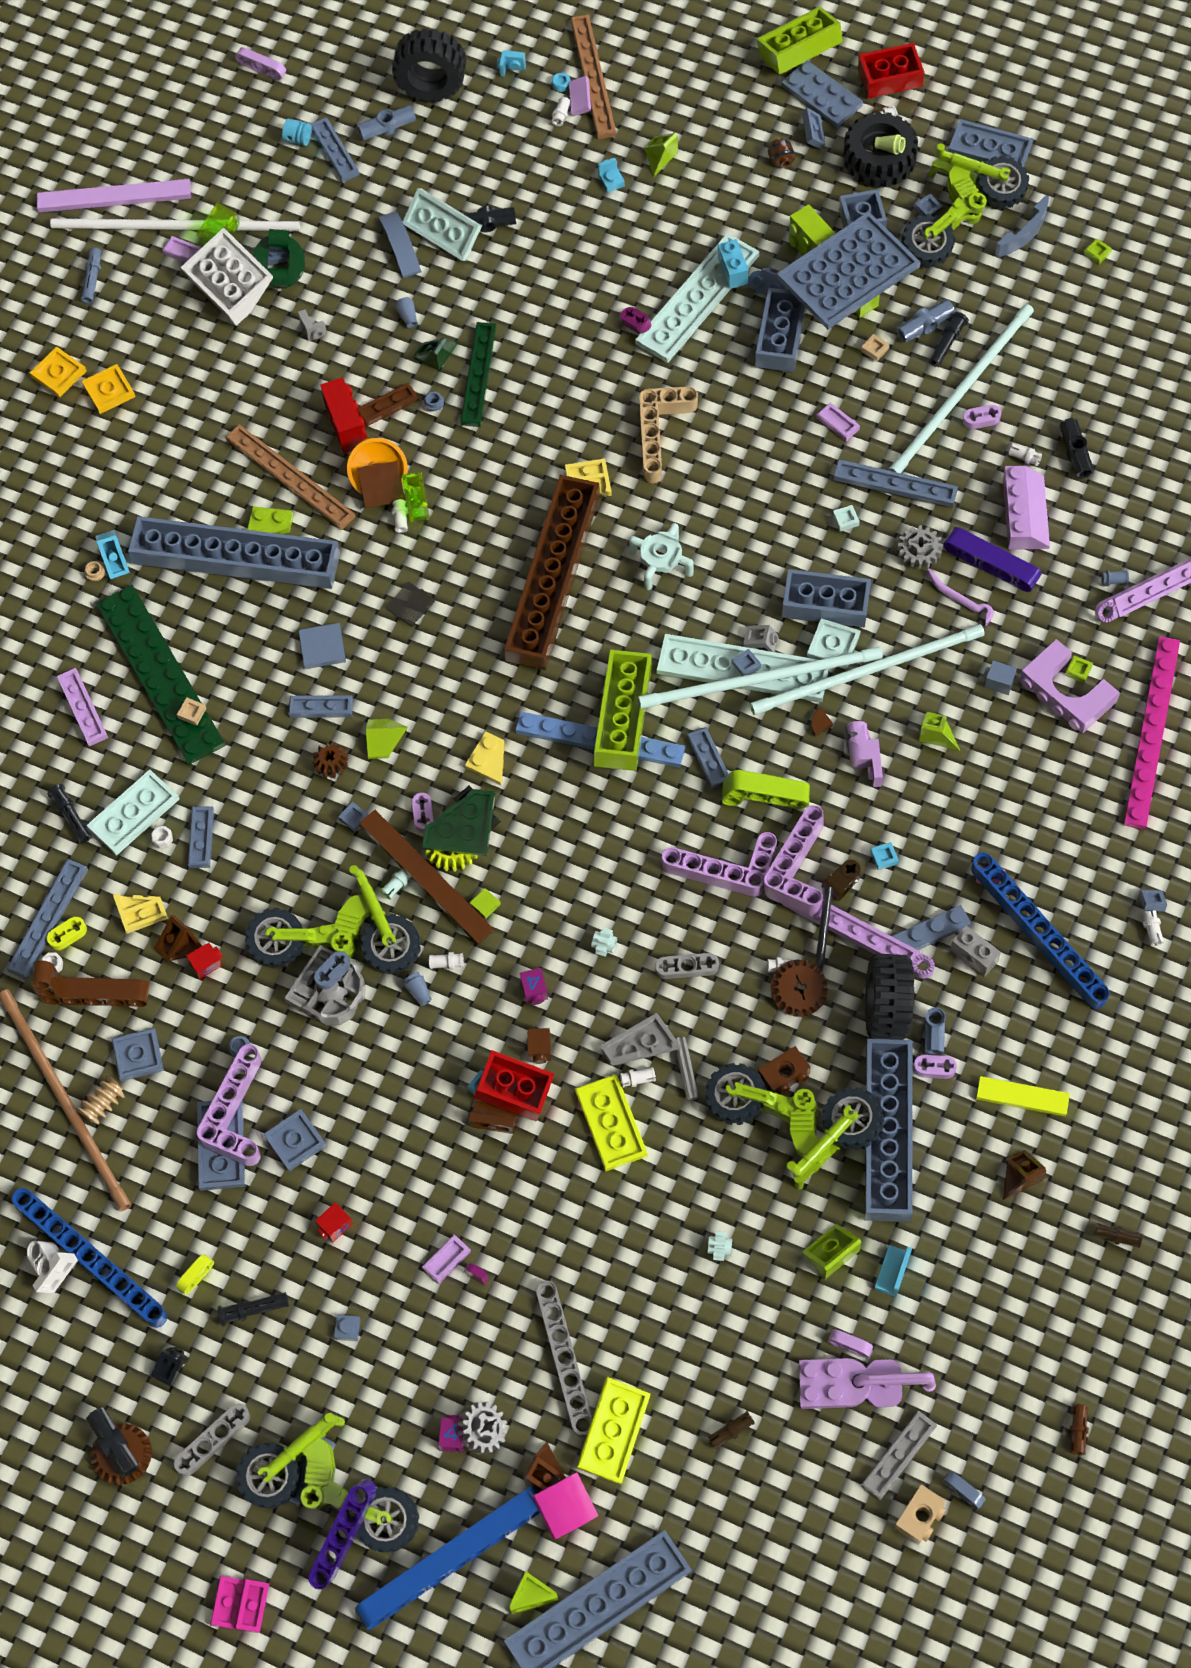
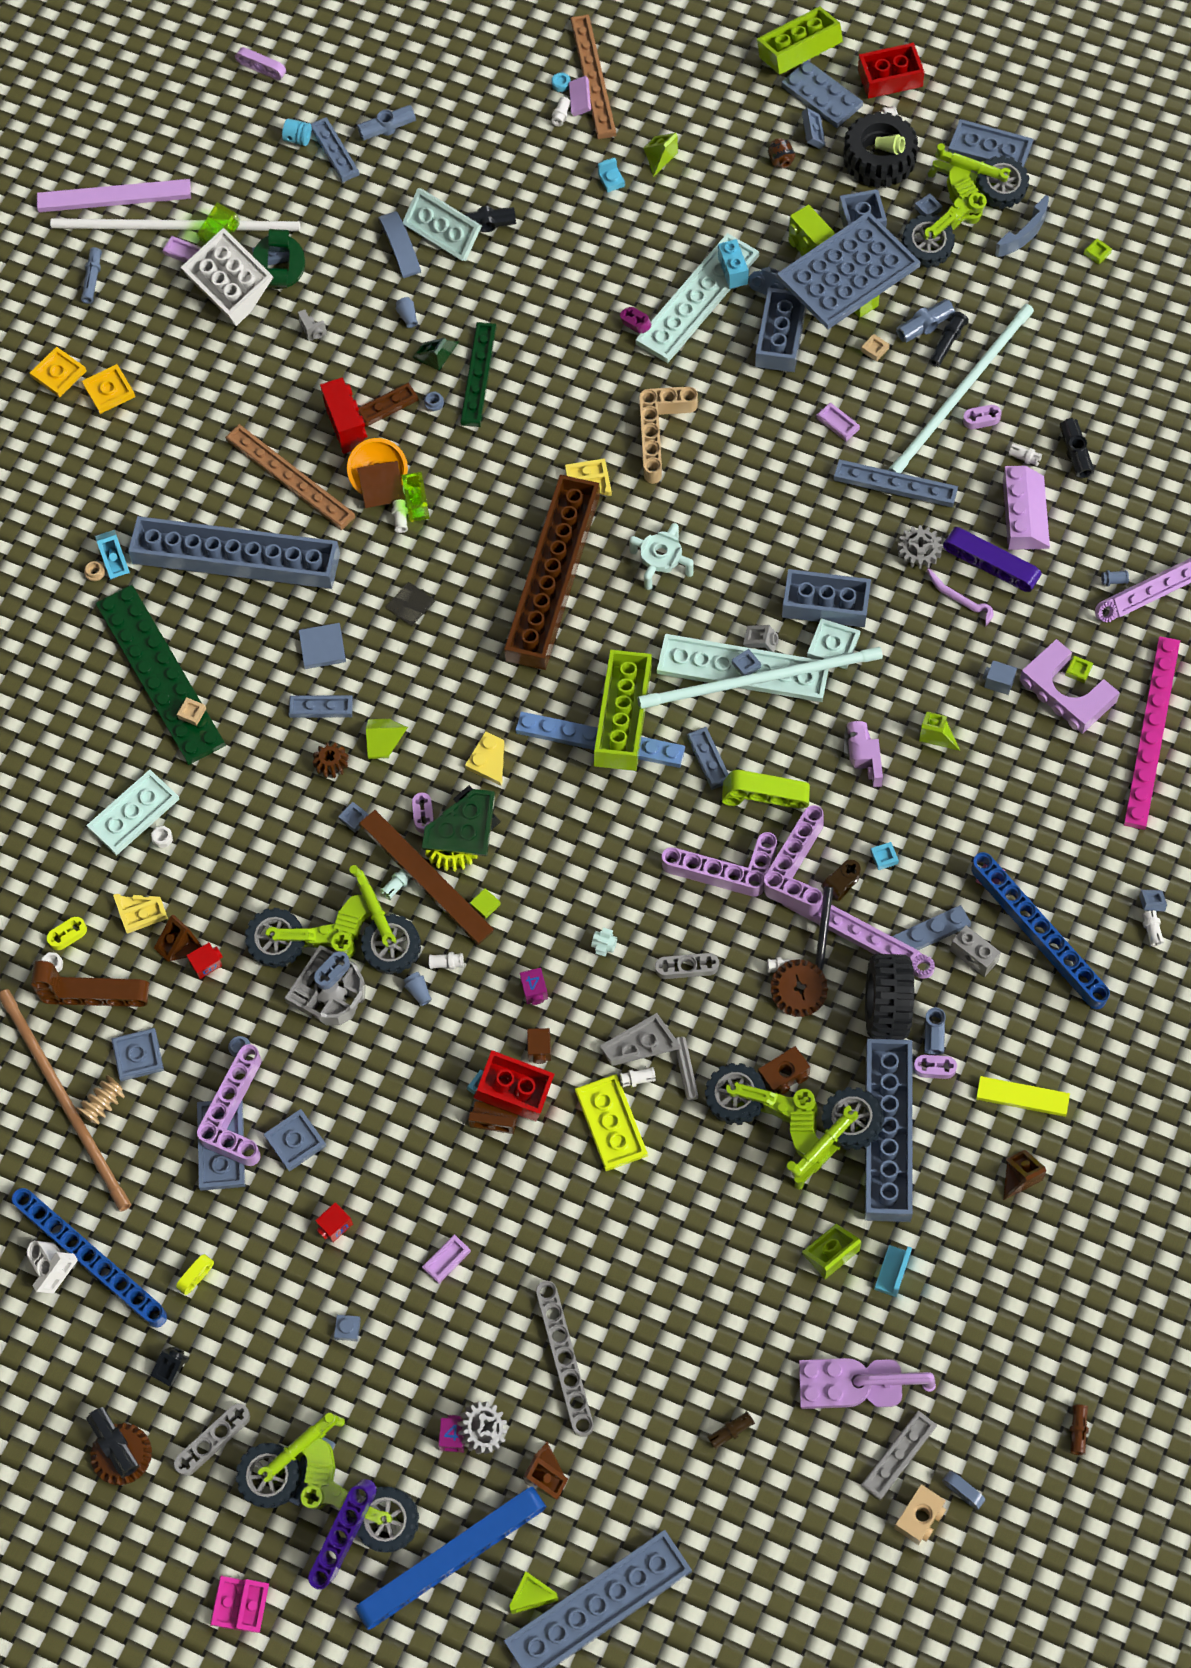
sand blue tile [7,859,88,980] -> none
black pin [47,784,92,844] -> none
lavender plate [57,668,108,746] -> none
sand blue tile [188,806,214,868] -> none
black pin [217,1292,289,1326] -> none
lime wing [247,506,294,534] -> none
black tyre [392,28,466,102] -> none
magenta tile [464,1263,489,1286] -> none
medium azure bracket [497,50,526,77] -> none
dark pink slope [532,1472,598,1540] -> none
neon yellow tile [576,1377,650,1485] -> none
light aqua gear [708,1231,732,1261] -> none
light aqua piece [750,624,984,715] -> none
reddish brown tile [812,708,833,736] -> none
lavender beam [828,1329,873,1359] -> none
light aqua plate [833,505,860,531] -> none
dark brown pin [1094,1223,1143,1248] -> none

